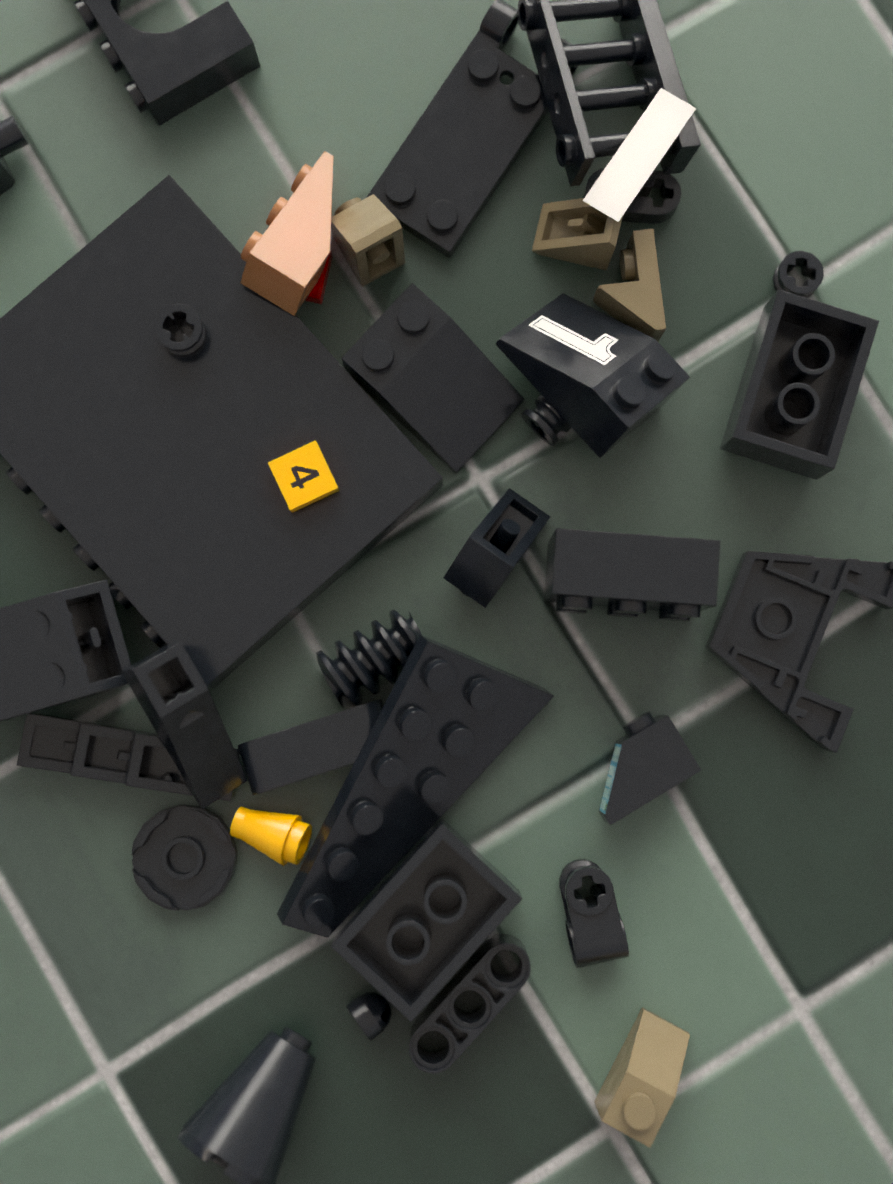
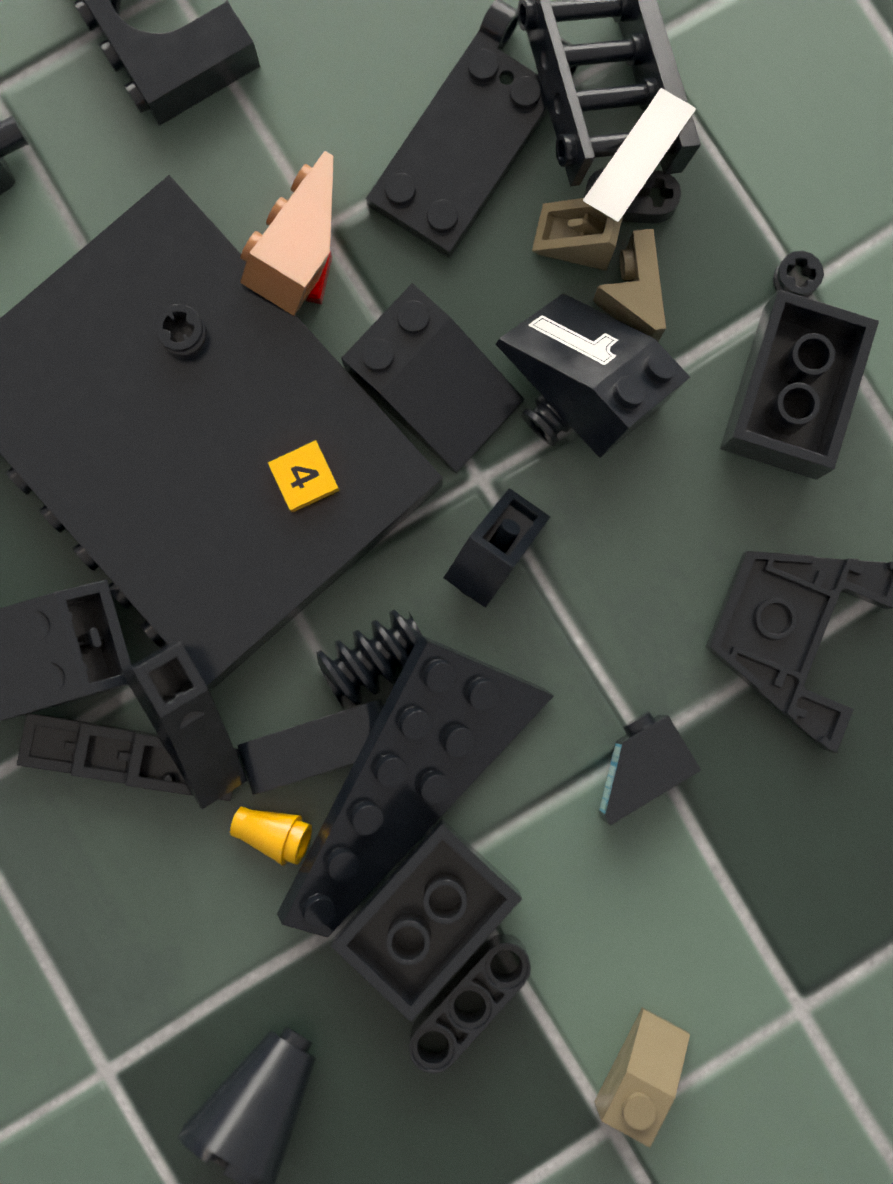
black tile [131,804,238,911] -> none
dark tan slope [331,194,405,287] -> none
black hinge [346,992,392,1041] -> none
black brick [544,528,720,621] -> none
black piece [559,859,629,968] -> none

